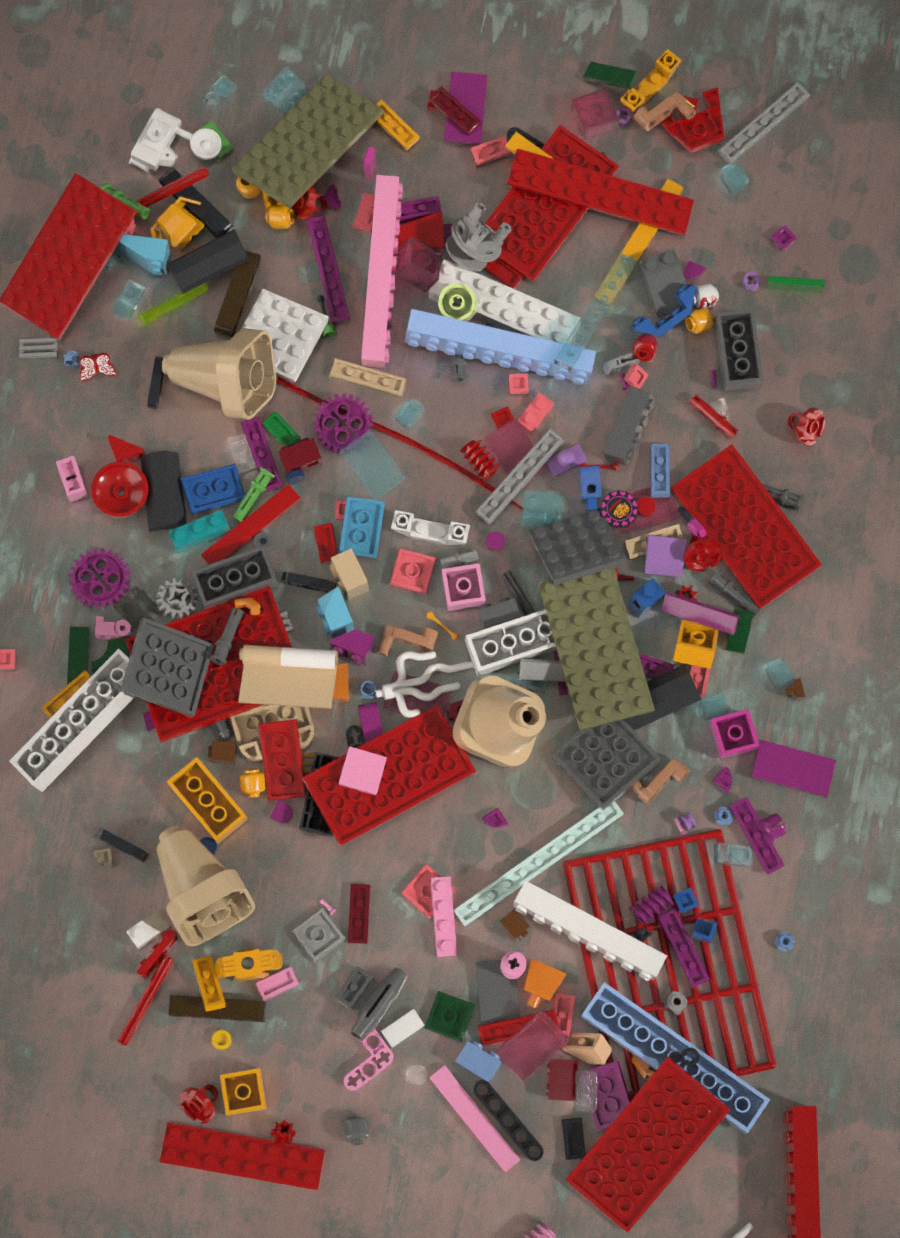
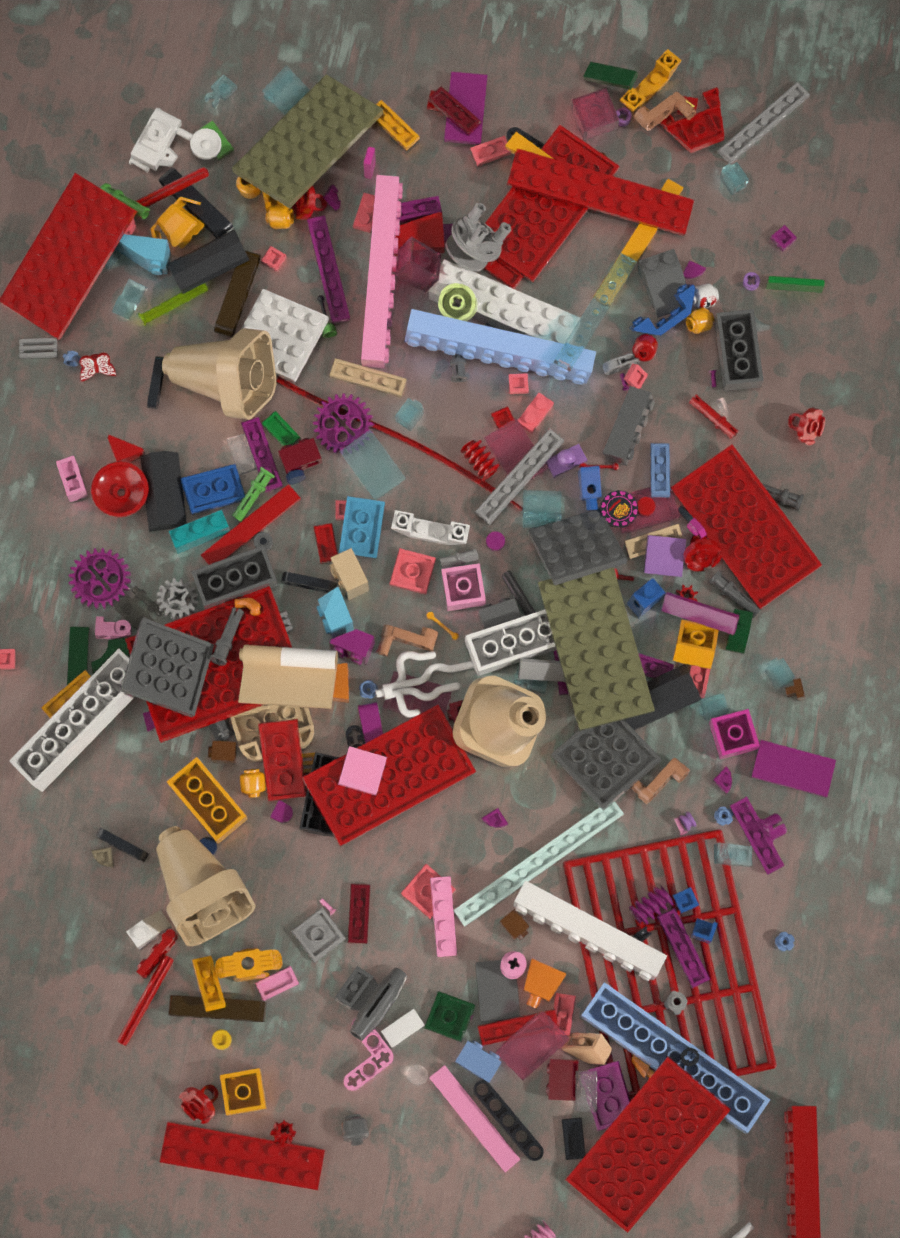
none -> coral tile [261,246,287,272]

